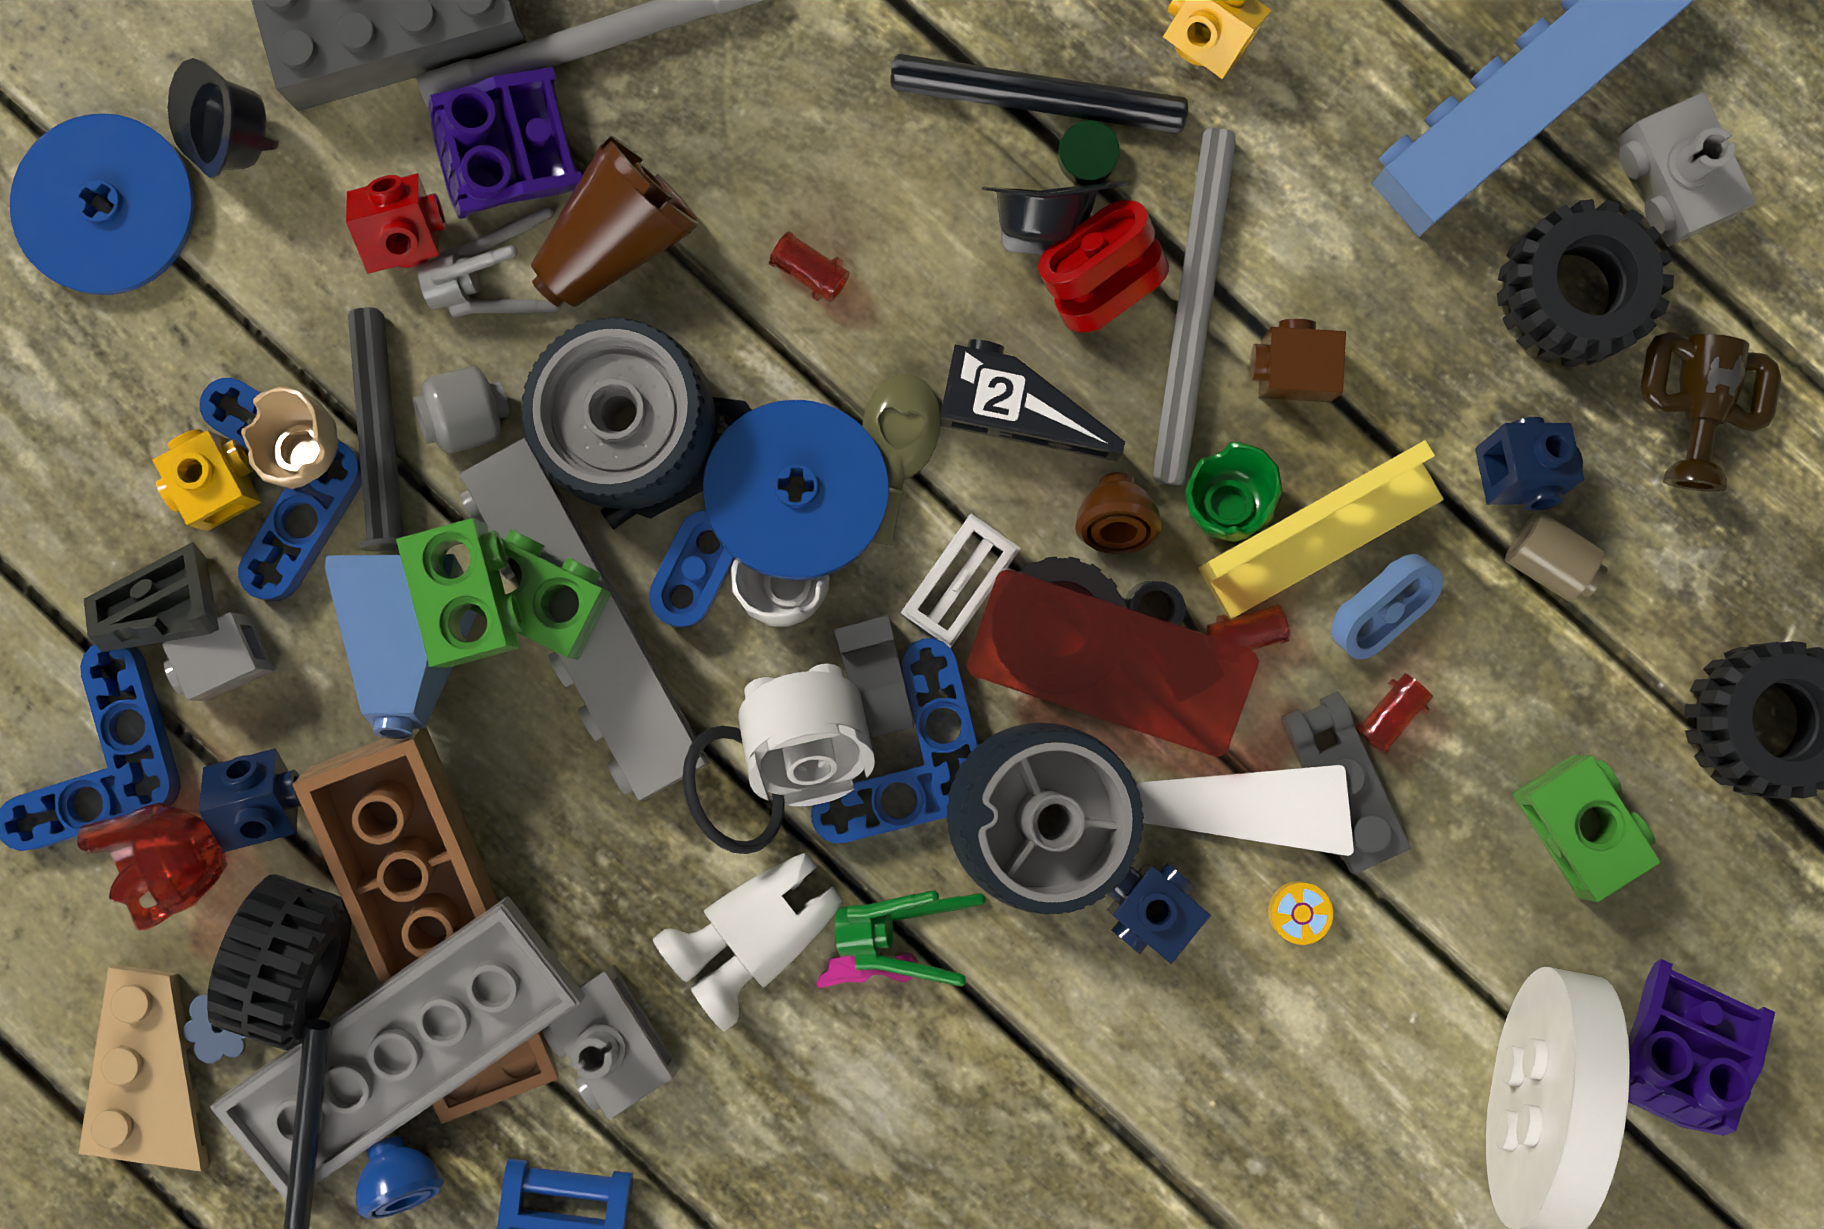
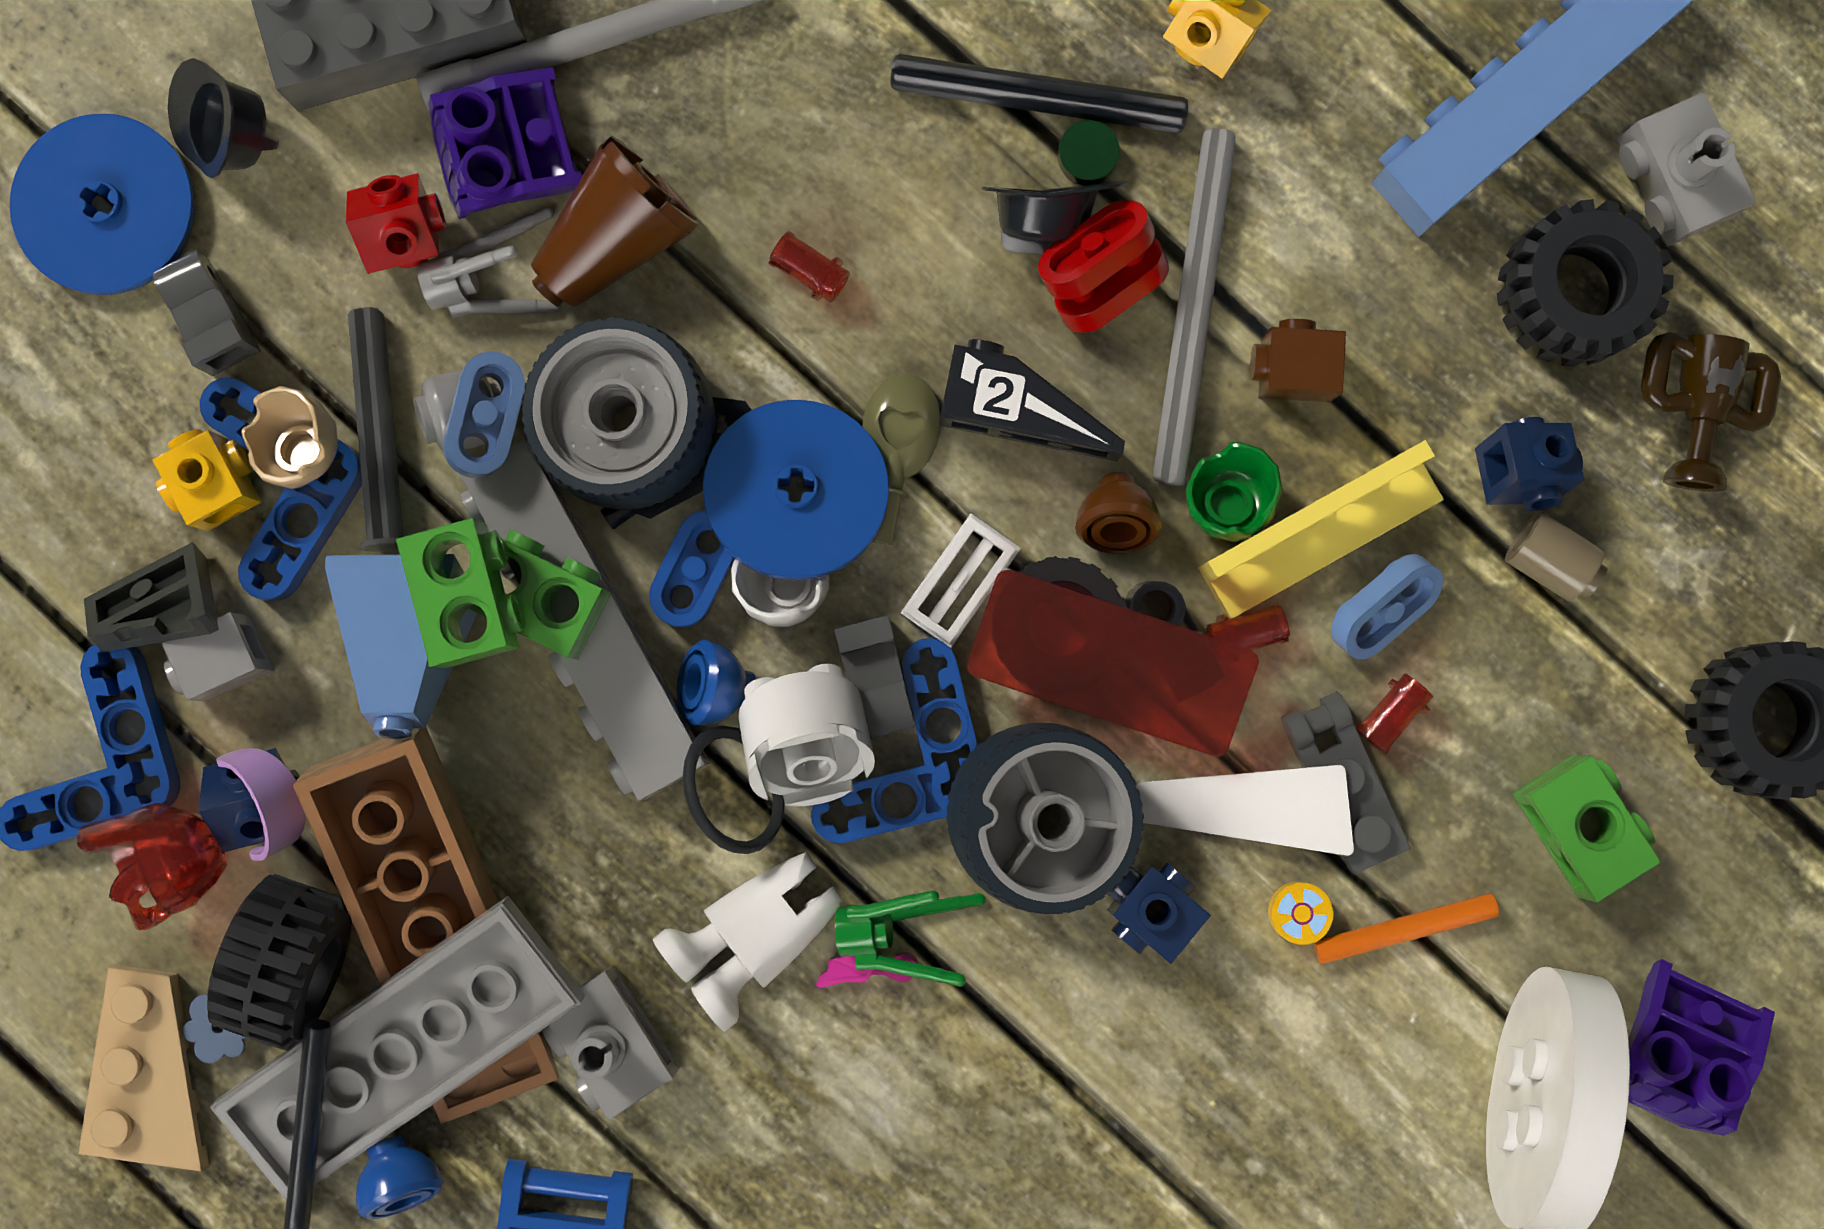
none -> dark grey leg [153,249,261,376]
none -> lavender helmet [216,748,306,861]
none -> medium blue plate [443,352,525,478]
none -> blue brick [677,640,756,726]
none -> orange bar [1313,893,1499,965]

